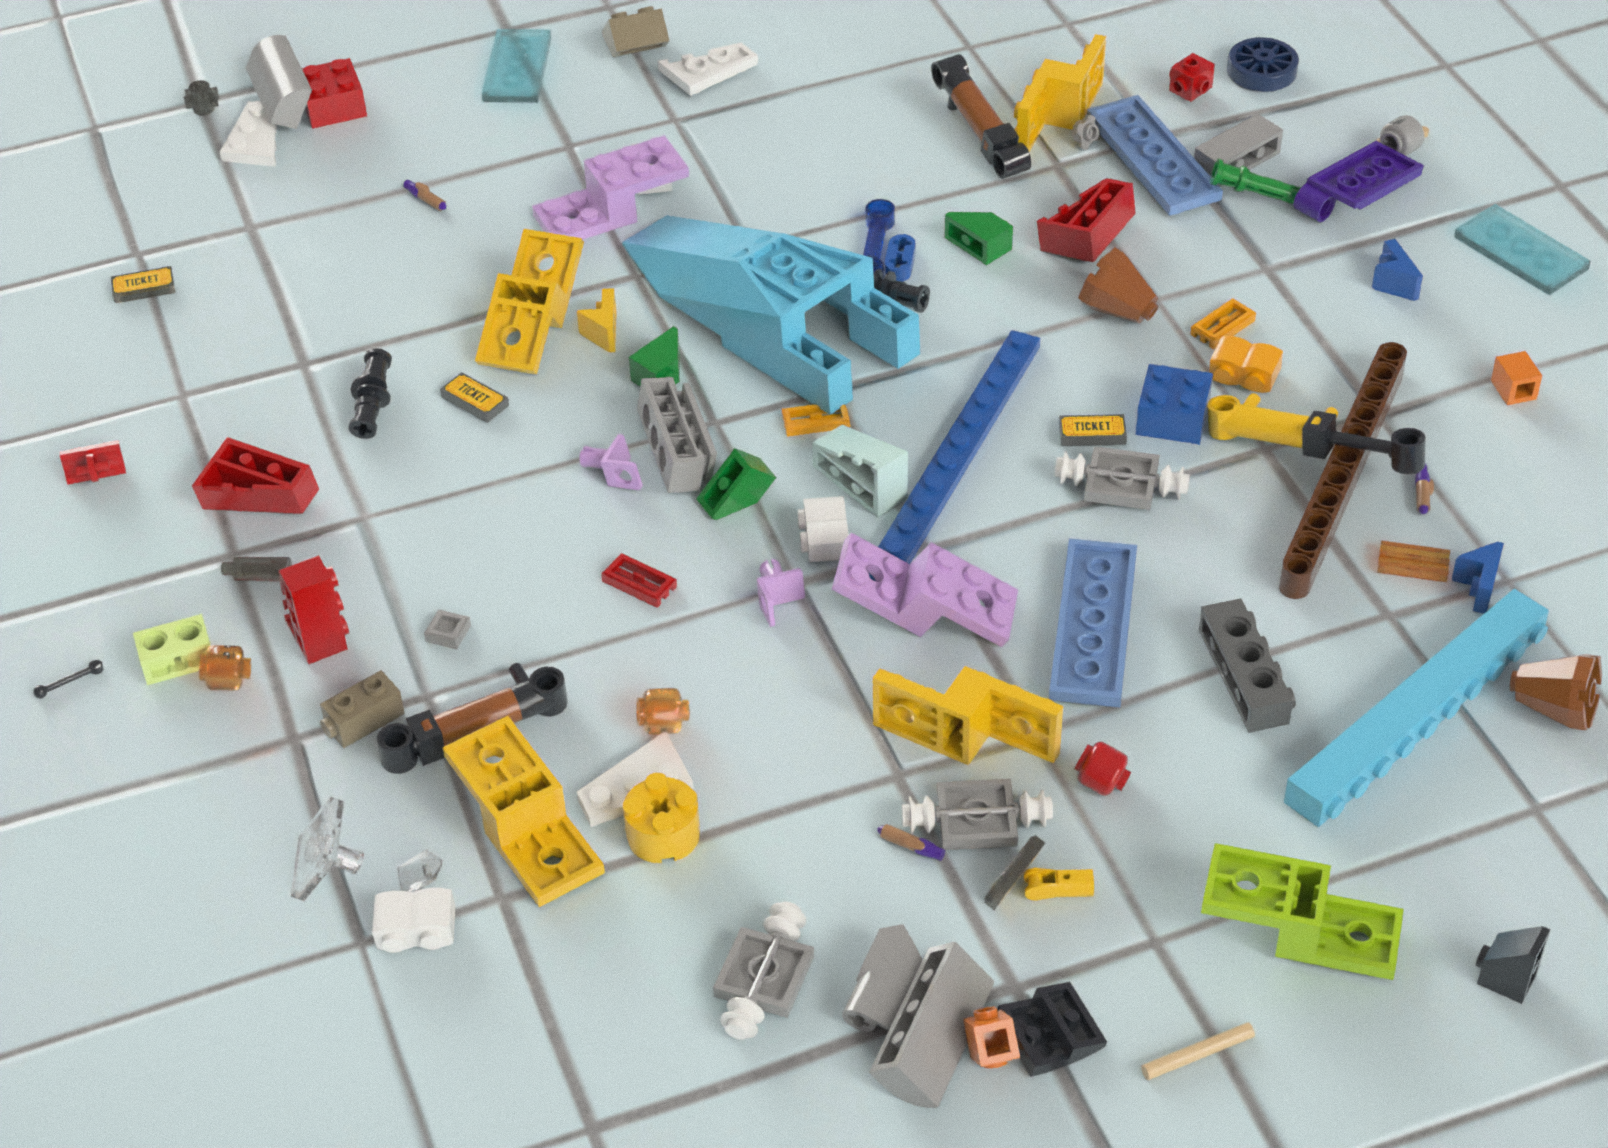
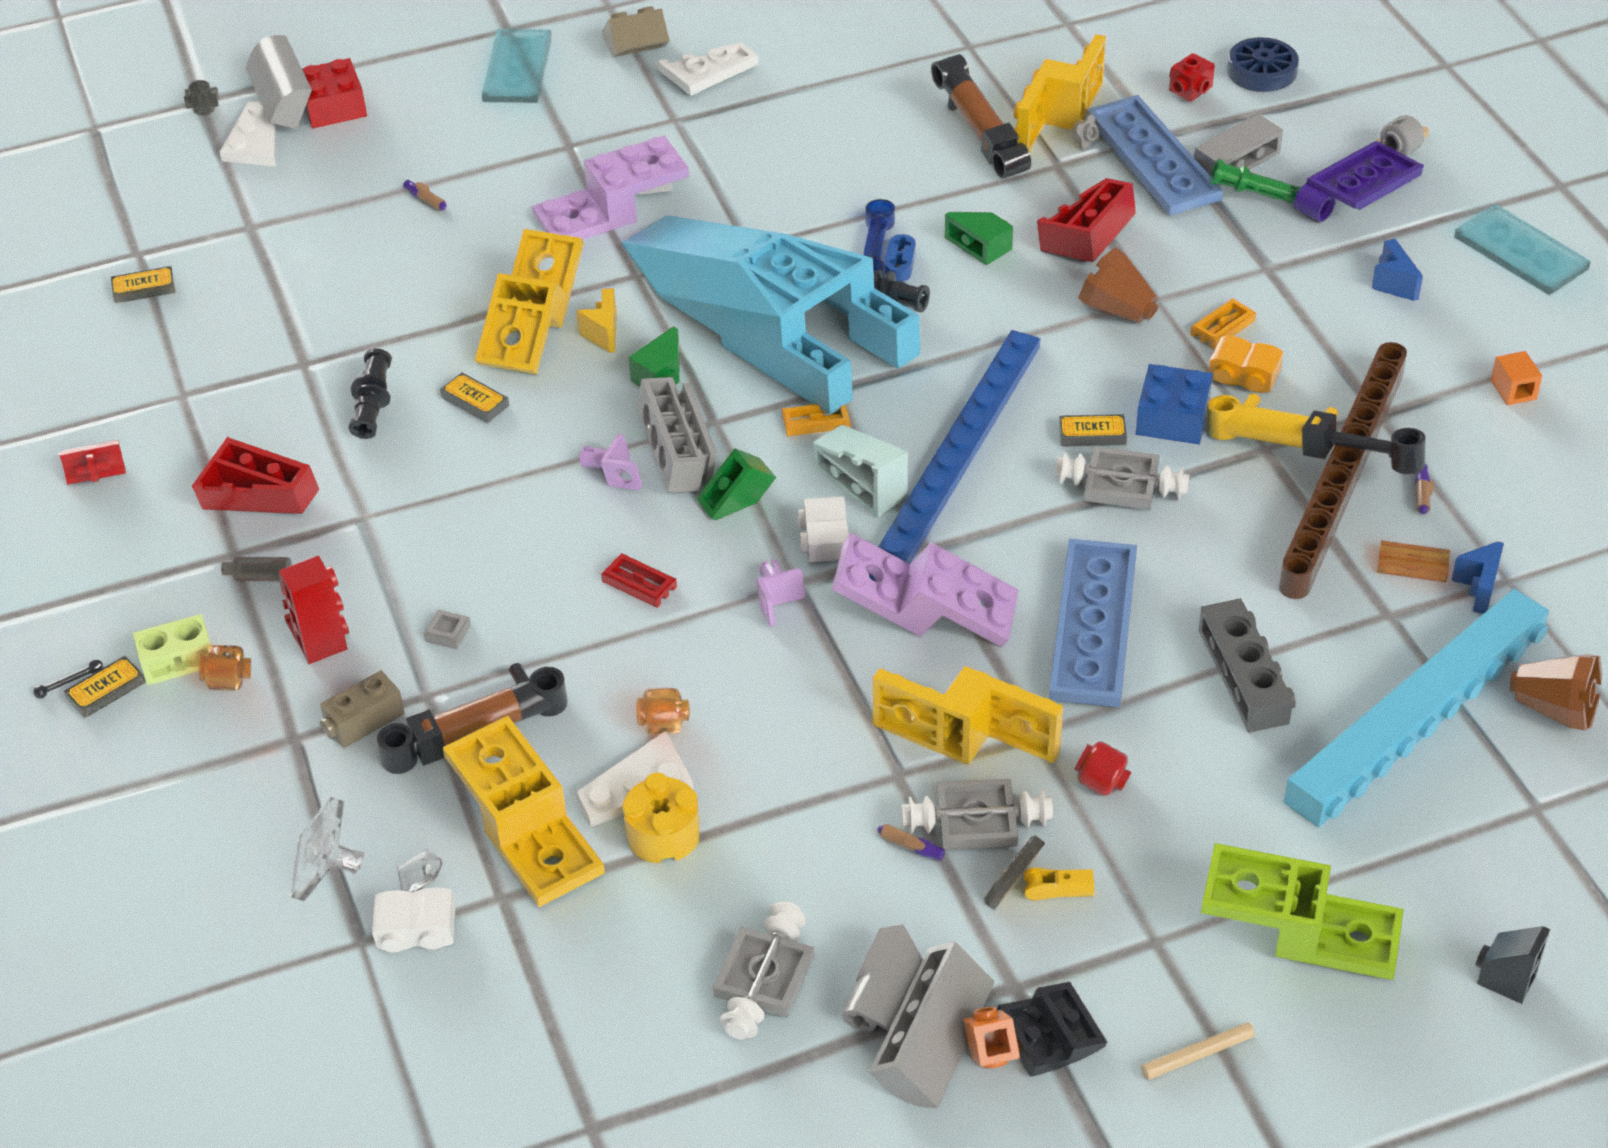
none -> tile [64,656,146,719]

